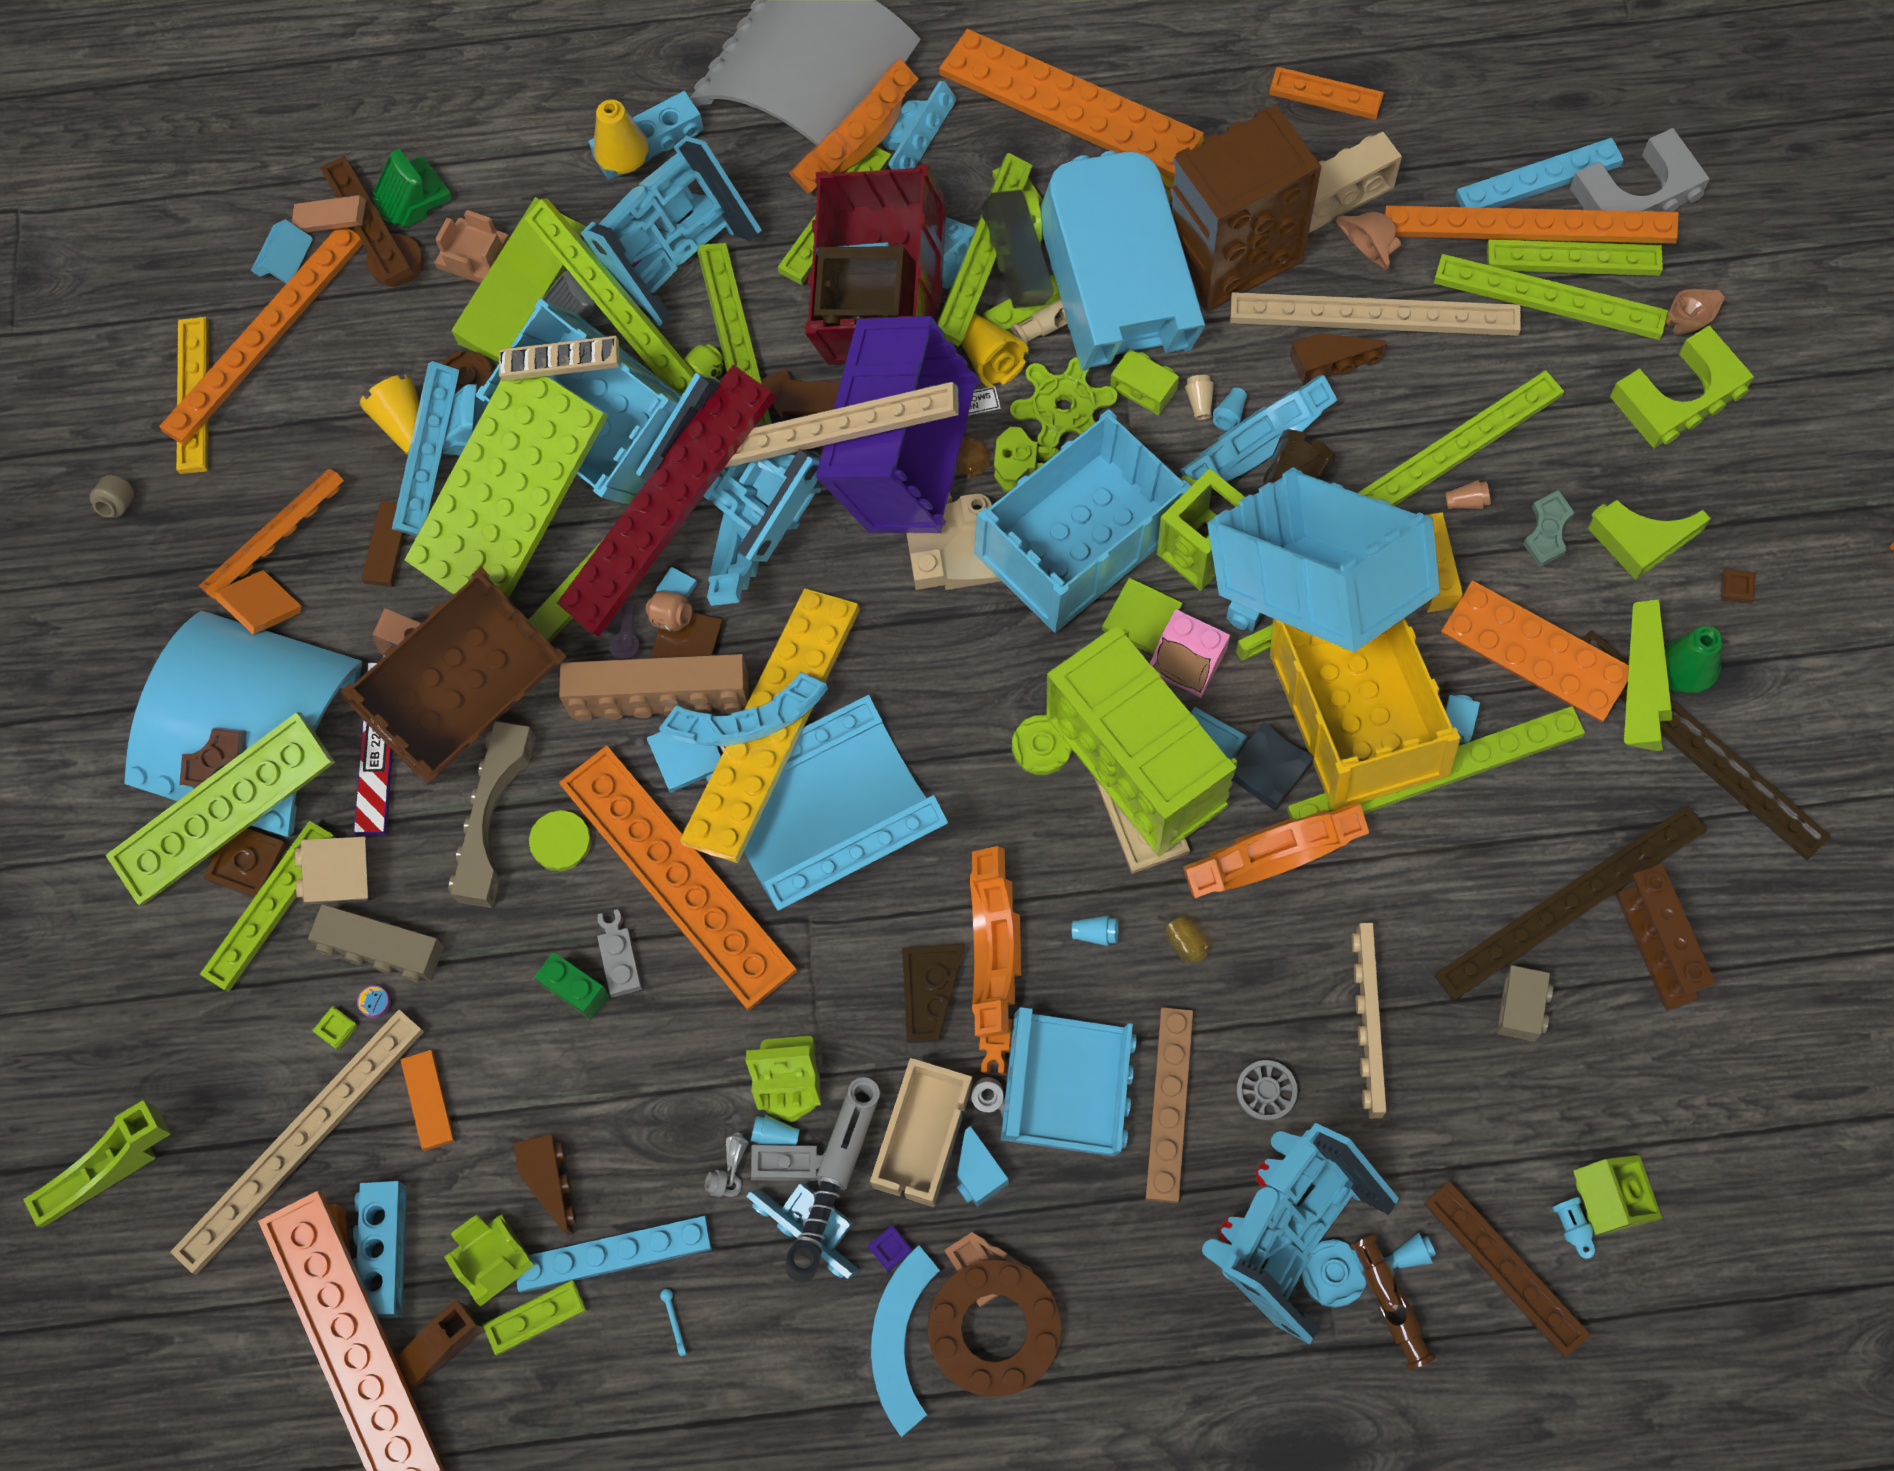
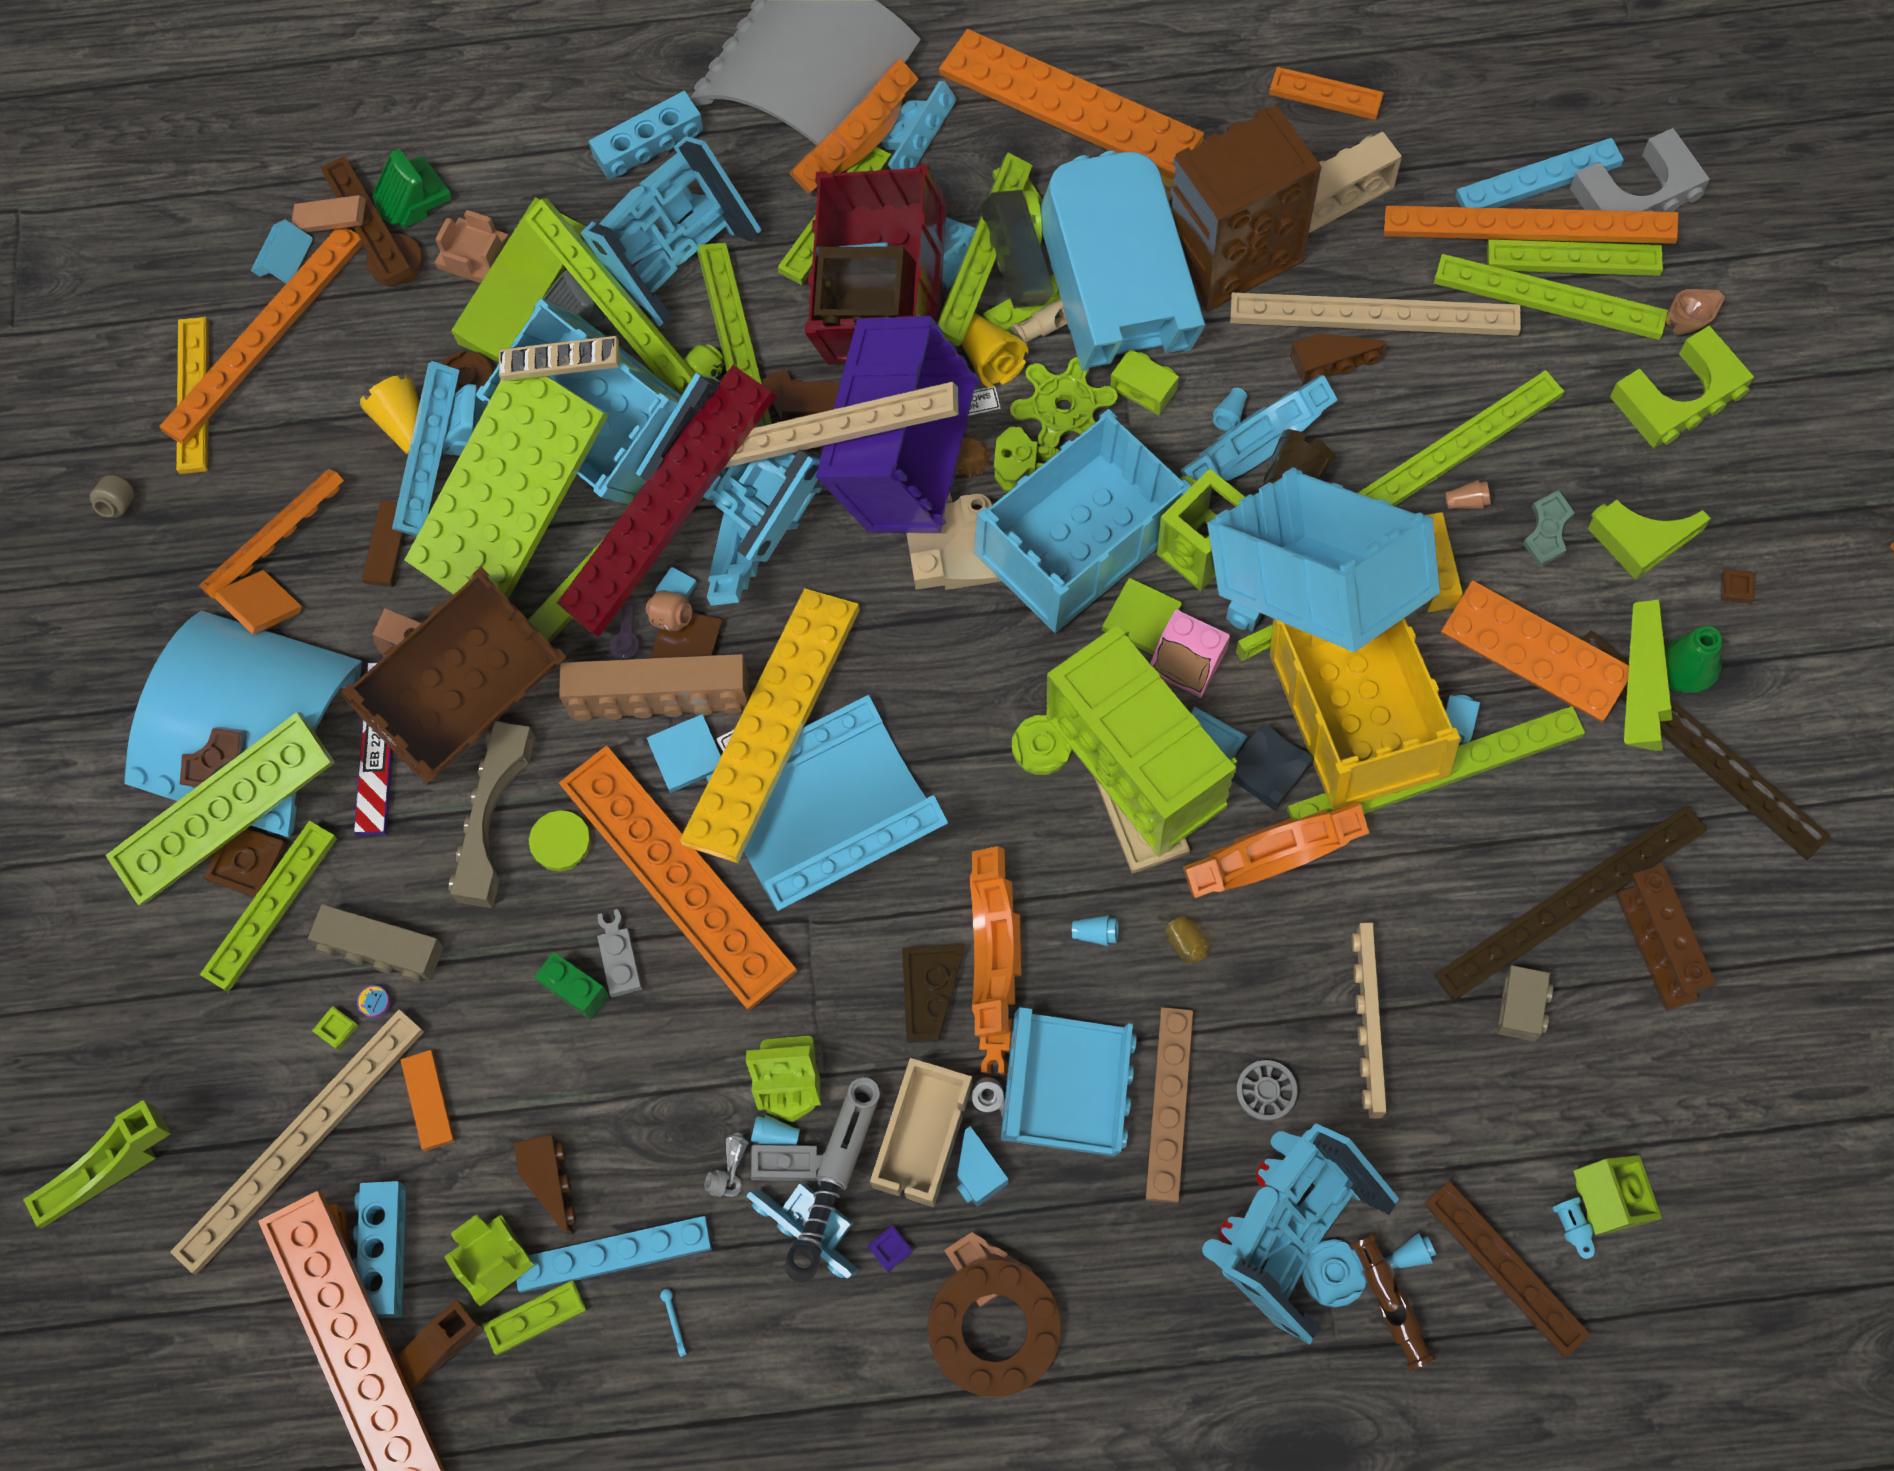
tan brick [295,837,368,905] -> none
yellow cone [593,100,649,174] -> none
medium azure tile [659,672,828,746] -> none
medium azure tile [871,1246,940,1437] -> none
tan cone [1185,375,1214,420] -> none
nougat hat [1336,212,1401,270] -> none

